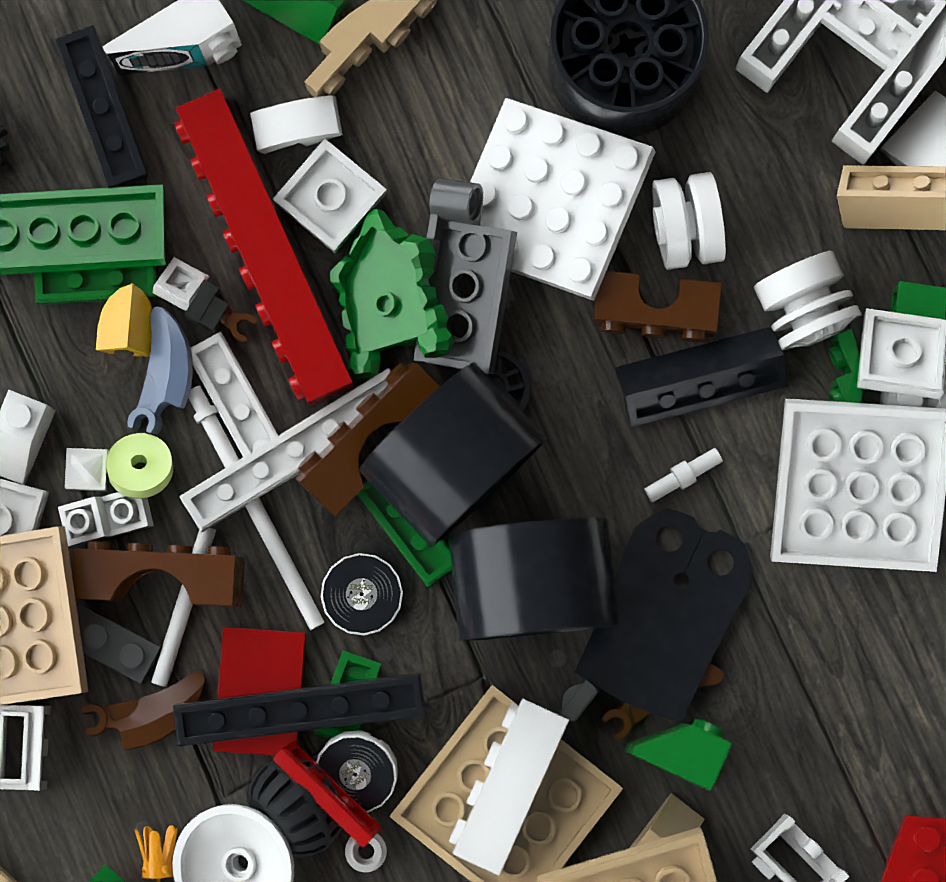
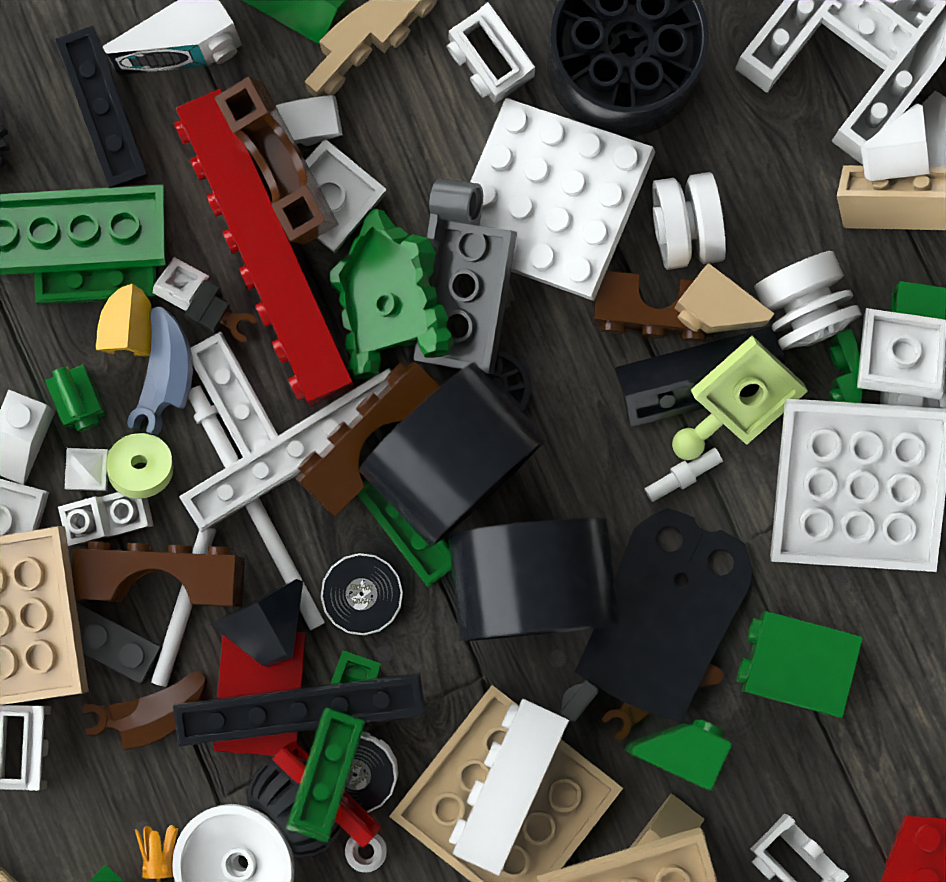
none -> green brick [45,364,107,432]
none -> black slope [210,579,303,668]
none -> reddish brown arch [214,76,339,245]
none -> green tile [286,708,365,842]
none -> white window [447,2,535,104]
none -> yellowish green plate [672,336,808,461]
none -> tan slope [674,263,774,333]
none -> green panel [737,611,863,718]
none -> white slope [861,103,930,181]

